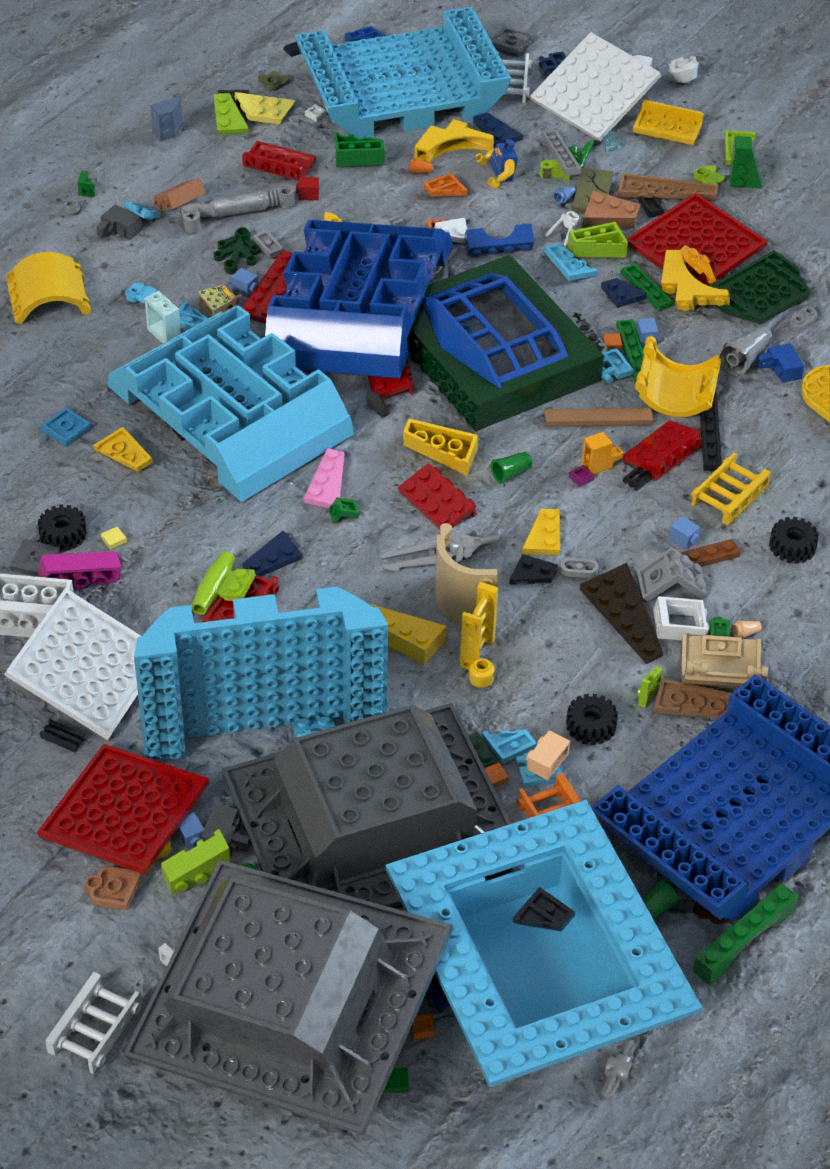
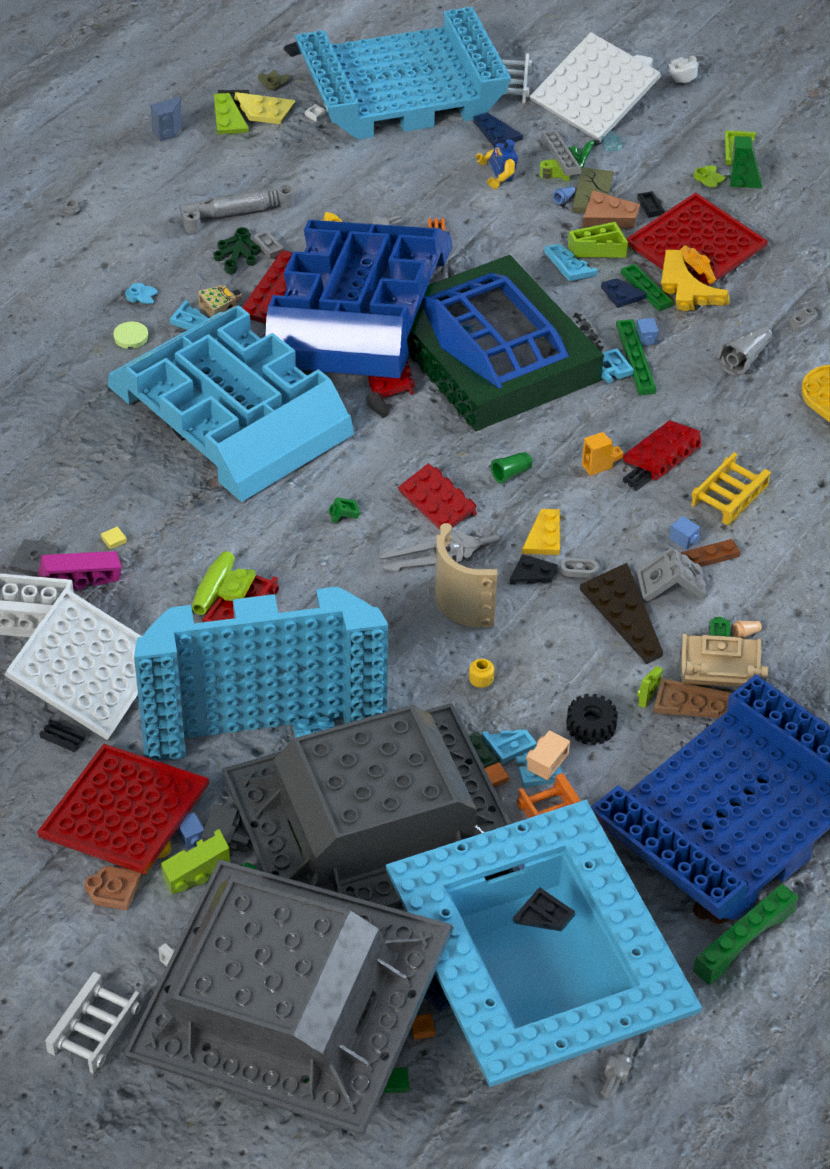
yellow hinge [6,252,92,324] -> none
black tyre [38,504,87,551] -> none
dark azure tile [40,407,92,447] -> none
green bracket [78,171,95,197] -> none
yellow wing [93,427,153,472] -> none
dark grey hinge [97,204,142,240] -> none
medium azure wing [124,201,161,220] -> none
light aqua window [145,291,181,343] -> none
nougat window [153,178,206,211] -> none
medium blue brick [231,268,259,298] -> none
red bracket [242,141,316,181] -> none
dark blue wing [243,531,302,577] -> none
red brick [296,177,319,200] -> none
bright pink wing [304,448,345,508] -> none
green wedge [334,132,385,167] -> none
blue wing [345,26,385,42] -> none
yellow wedge [370,604,447,665] -> none
yellow wedge [403,419,478,476] -> none
orange cone [409,158,433,174] -> none
yellow arch [414,119,494,163] -> none
orange wing [423,173,467,197] -> none
white wing [434,218,467,244] -> none
yellow fence [460,582,499,670] -> none
blue arch [464,224,535,256] -> none
flat silver plate [492,27,532,55] -> none
dark blue plate [538,51,566,77] -> none
medium nougat tile [544,408,653,426] -> none
white plant [545,211,579,248] -> none
magenta tile [569,465,595,487] -> none
orange tile [602,333,622,350] -> none
medium nougat wing [618,173,718,200] -> none
yellow bracket [633,100,704,145] -> none
yellow hinge [635,336,721,417] -> none
green plant [642,880,679,920] -> none
white window [653,596,709,640] -> none
black tile [699,392,722,471] -> none
dark green plate [710,250,810,324] -> none
blue hinge [756,343,804,383] -> none
black tyre [769,517,819,564] -> none
none -> yellowish green tile [113,321,148,349]

